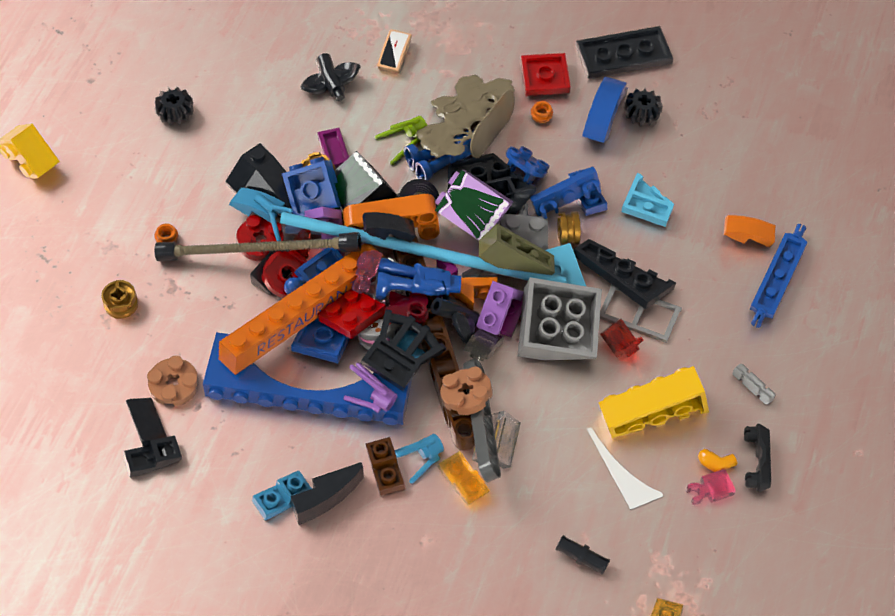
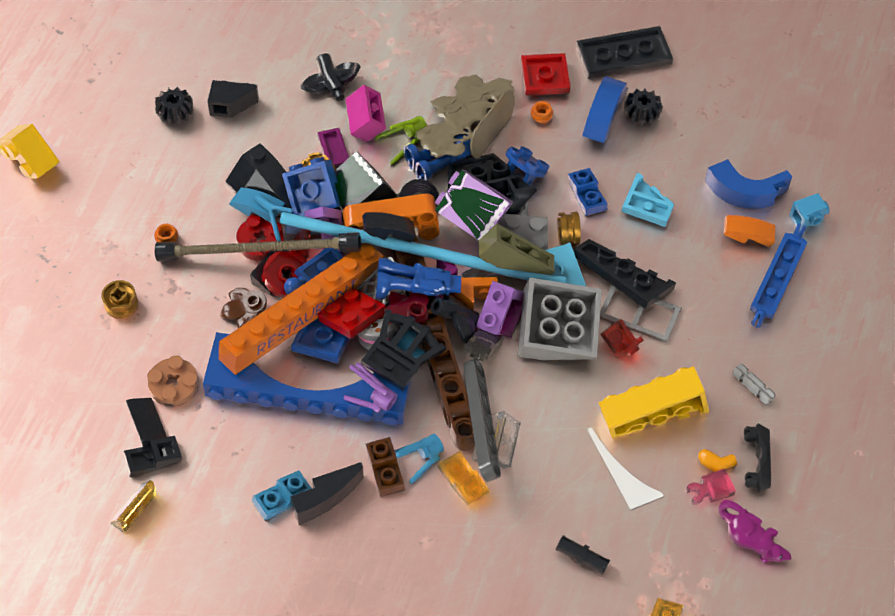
clear pink plate [352,250,383,294] -> none
slope [377,29,412,74] -> none
nougat plate [441,367,493,415] -> none
blue plate [530,166,601,219] -> none
none -> clear yellow slope [110,480,157,533]
none -> black slope [207,80,259,118]
none -> reddish brown plate [220,288,267,328]
none -> dark pink brick [346,85,386,143]
none -> blue arch [705,159,792,209]
none -> magenta animal [718,500,792,563]
none -> dark azure brick [789,193,830,231]

